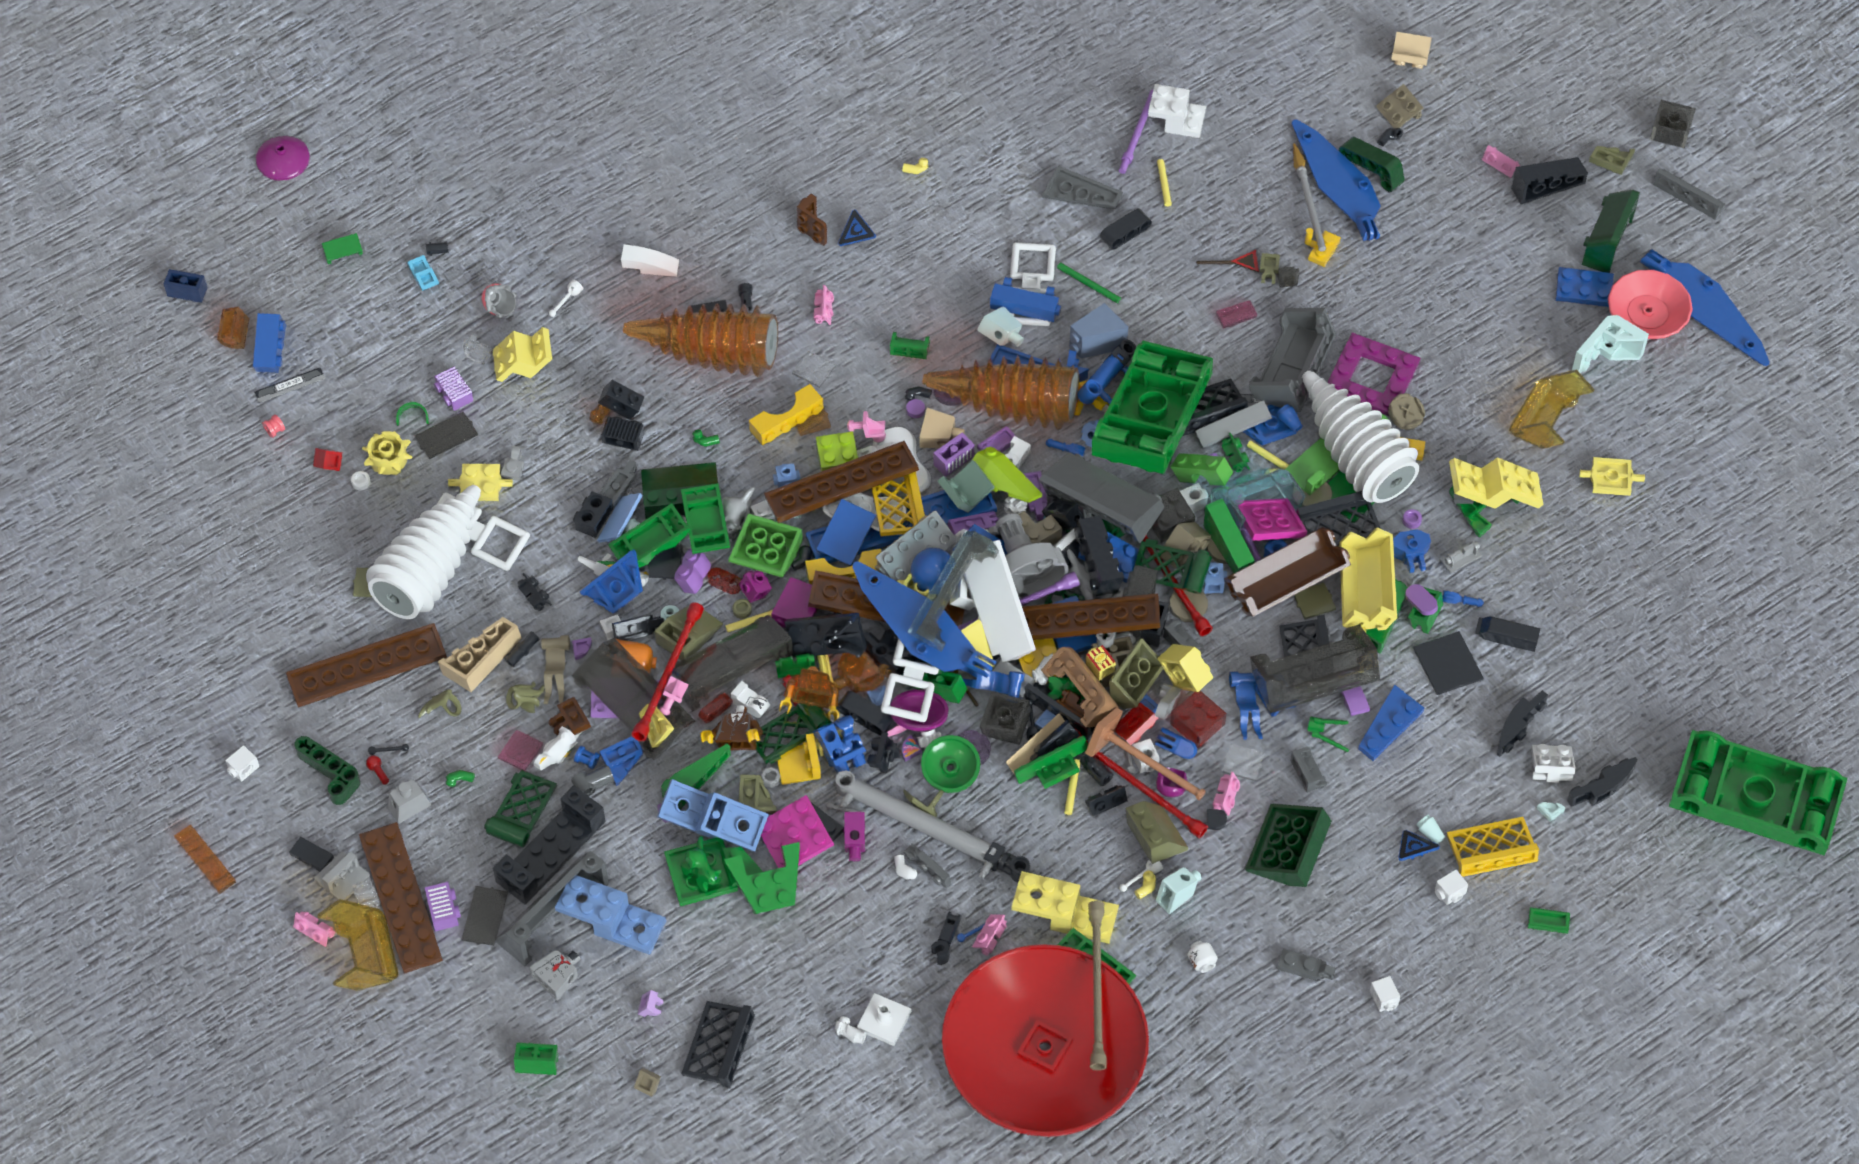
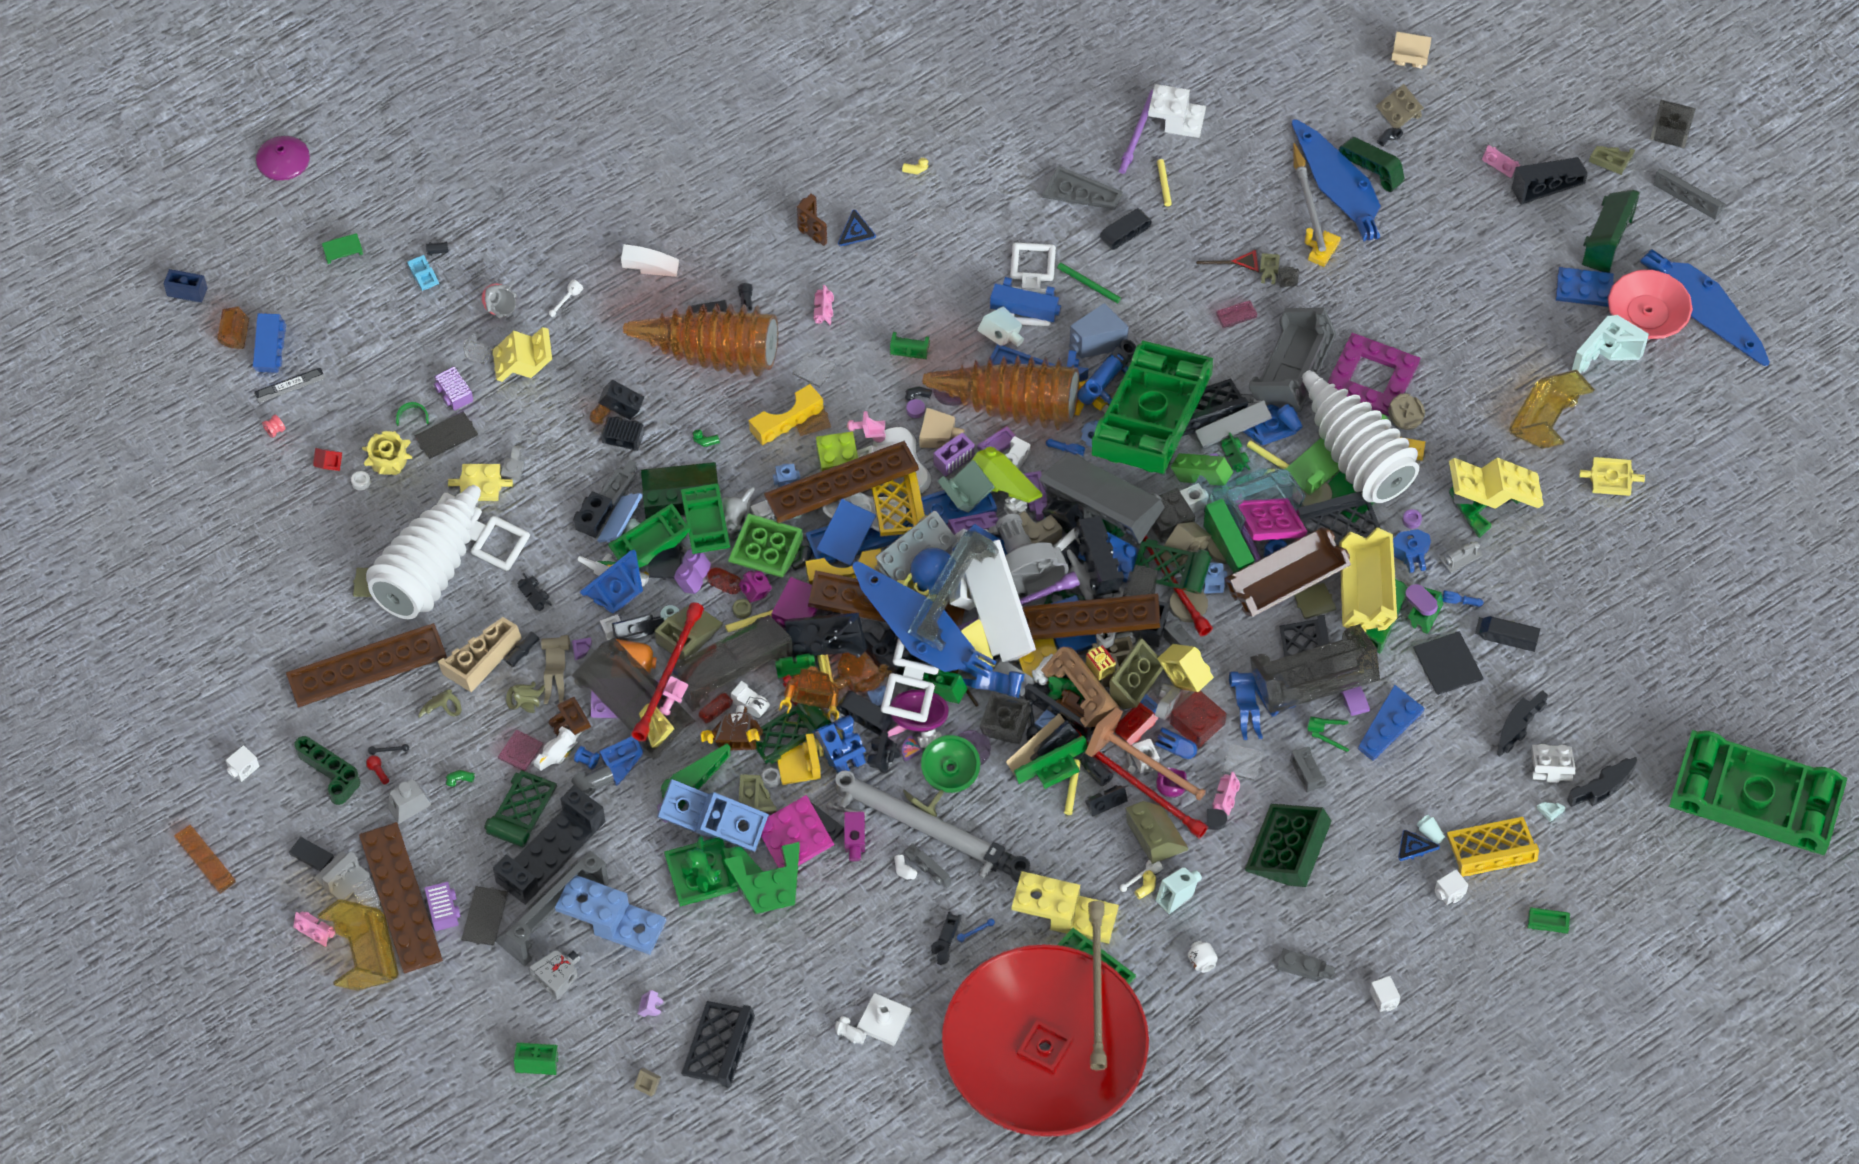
bright pink hinge [972,914,1007,956] -> none

